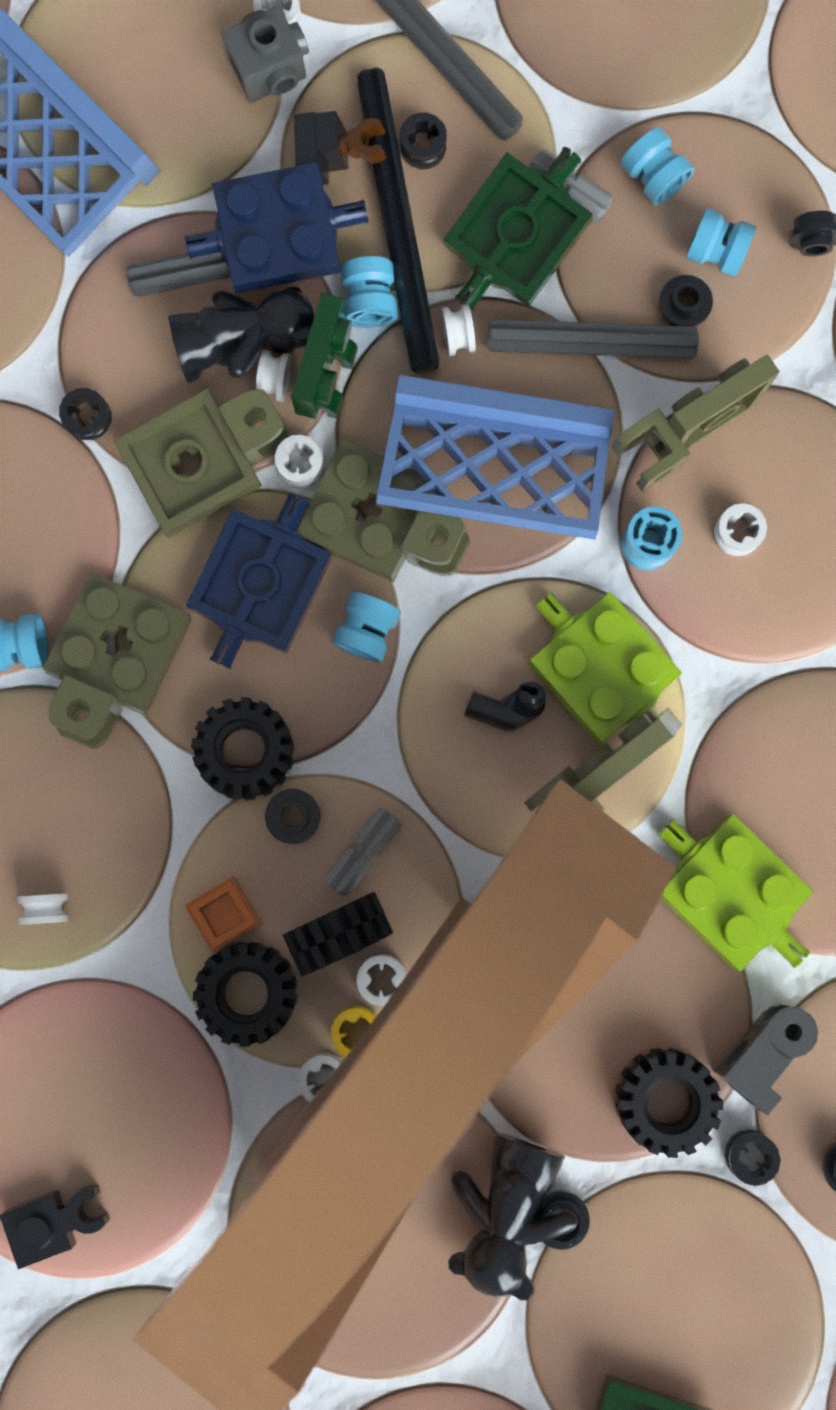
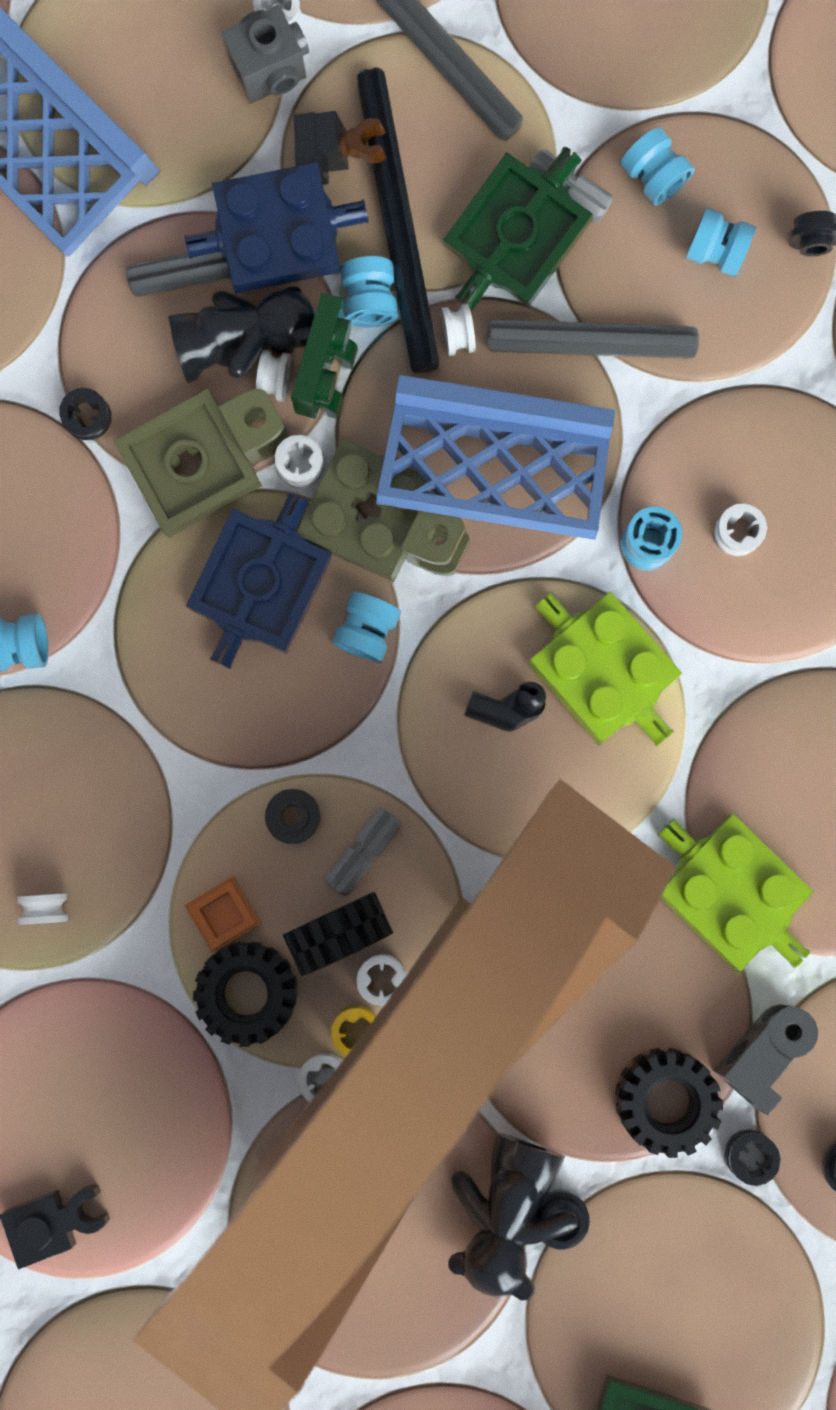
olive plate [43,572,192,749] -> none
black tyre [191,697,294,801] -> none
black bush [400,112,447,169] -> none
olive plate [524,707,682,811] -> none
olive plate [612,354,780,492] -> none
black plate [659,275,713,327] -> none

